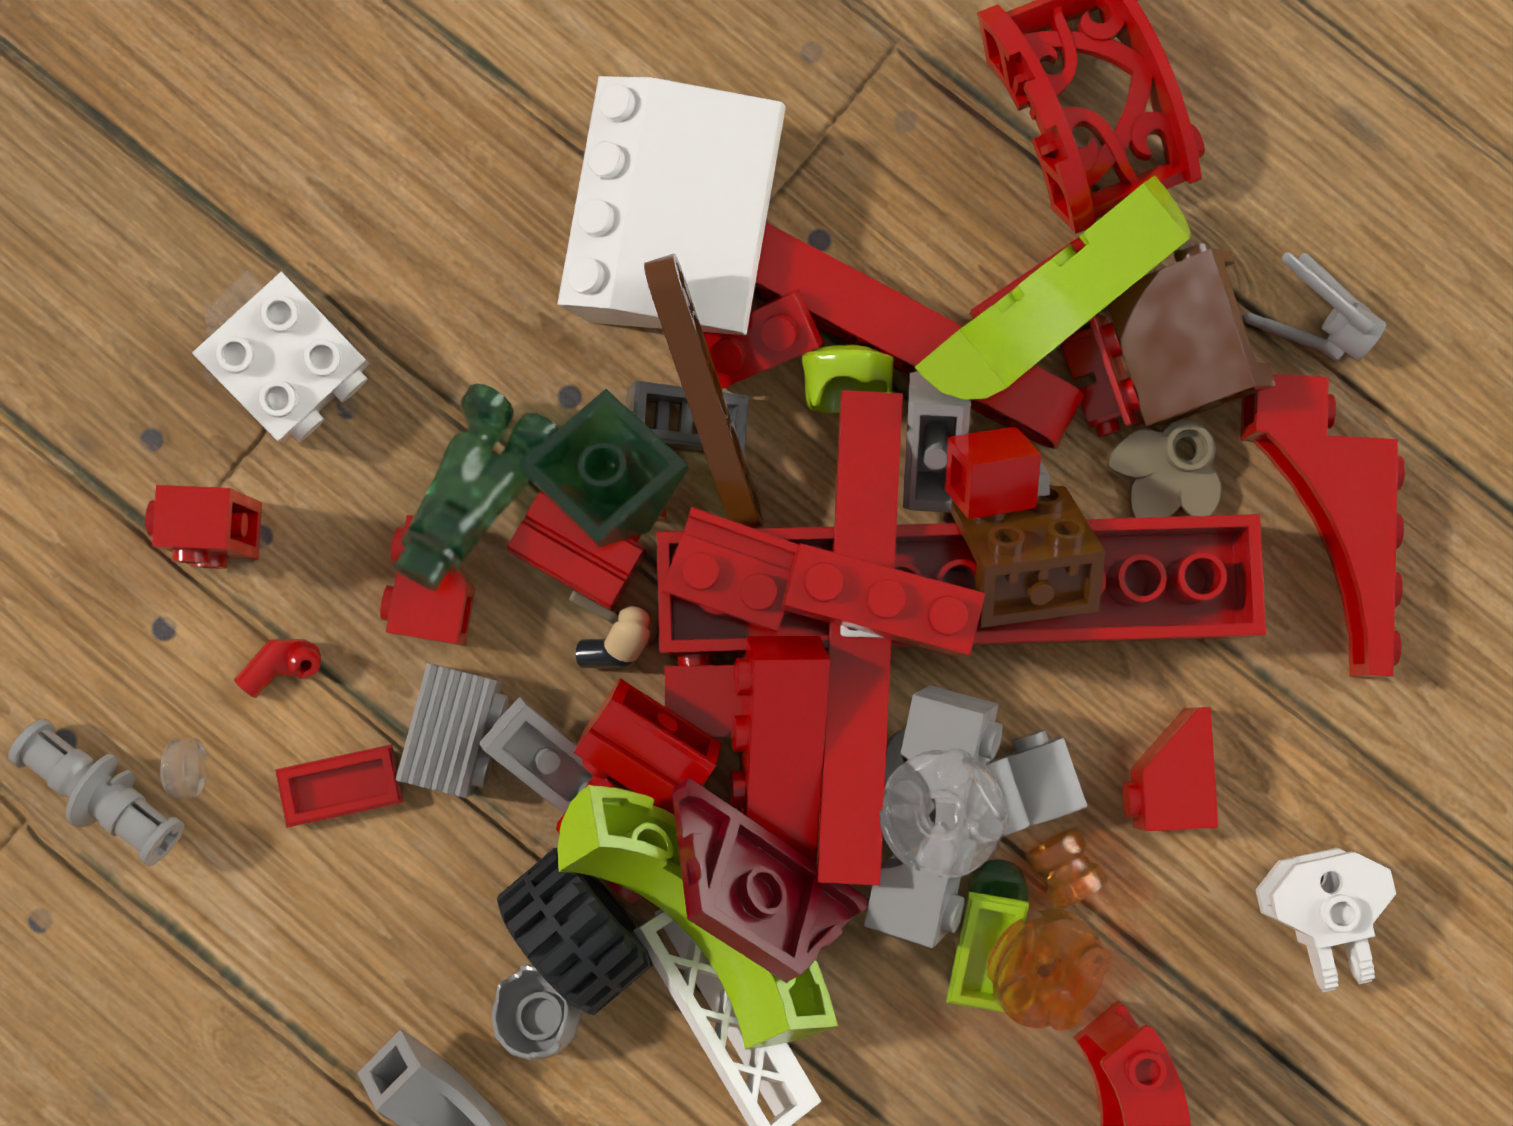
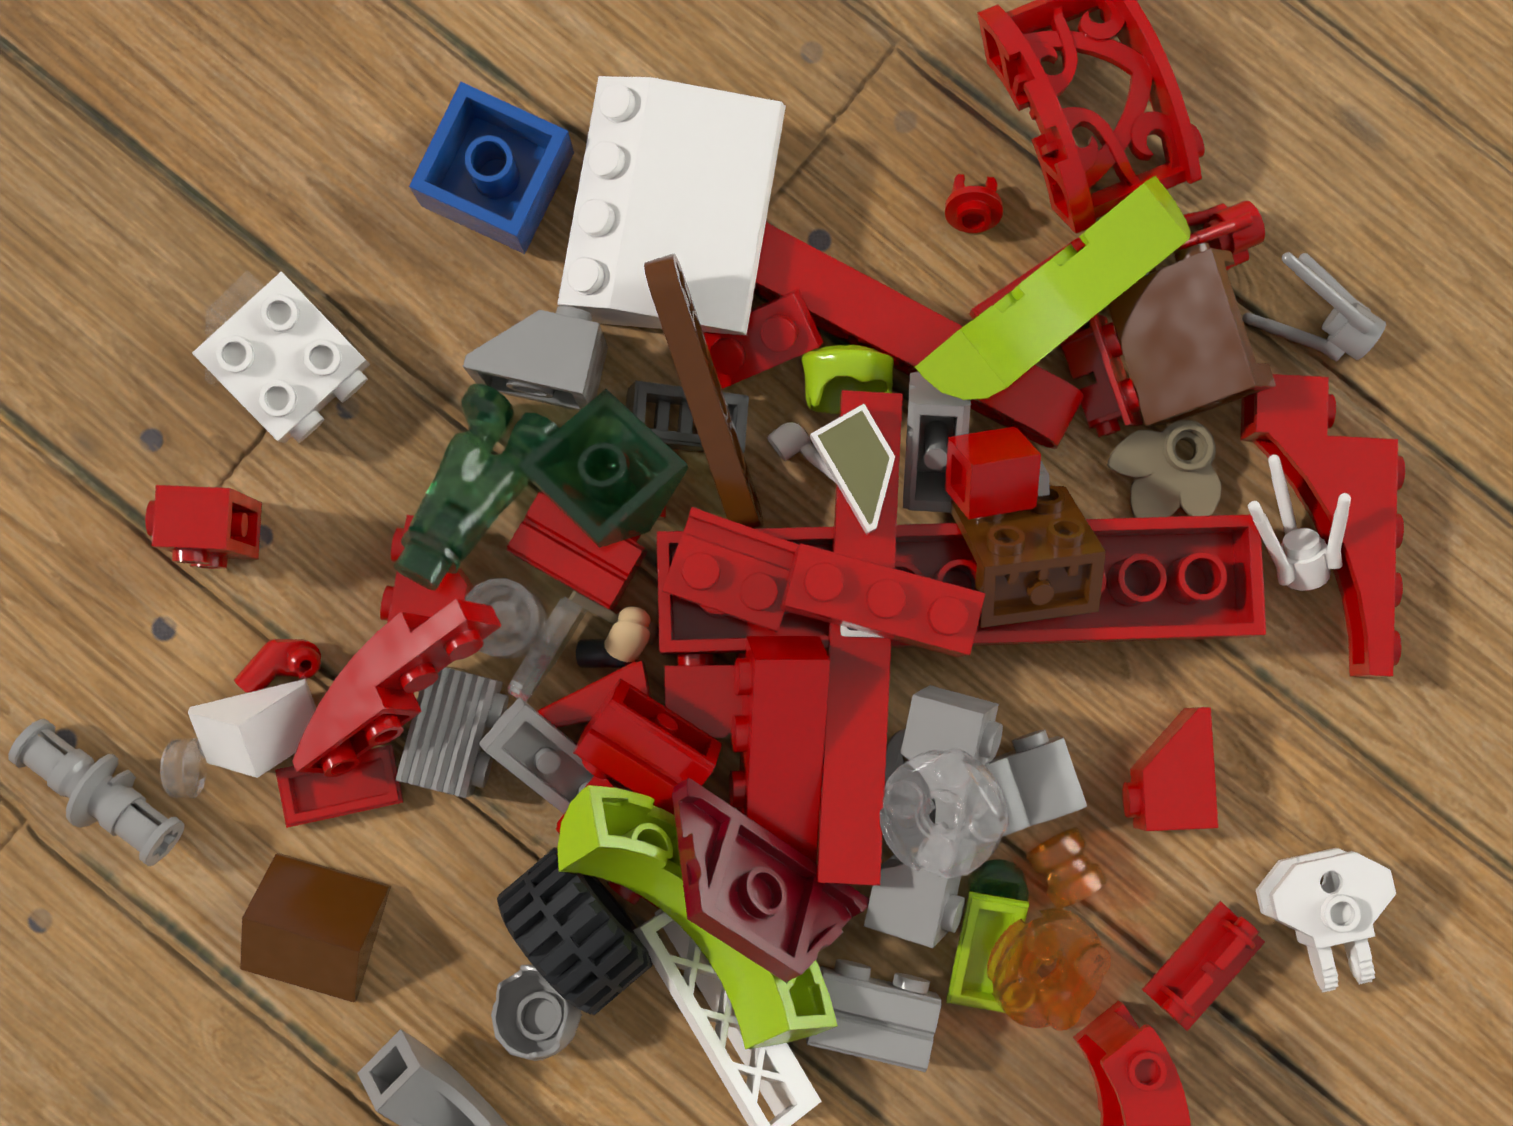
none -> white slope [188,679,316,778]
none -> reddish brown slope [240,853,391,1003]
none -> red slope [292,599,502,777]
none -> blue brick [409,82,574,254]
none -> light grey slope [463,306,608,414]
none -> clear wheel [465,578,547,659]
none -> clear tile [507,597,587,703]
none -> red slope [537,660,652,728]
none -> white hand [767,422,836,483]
none -> light grey brick [806,959,941,1072]
none -> olive tile [810,404,895,535]
none -> red plate [945,174,1003,233]
none -> red hinge [1141,901,1265,1031]
none -> red plant [1178,201,1265,271]
none -> white plant [1248,454,1351,591]

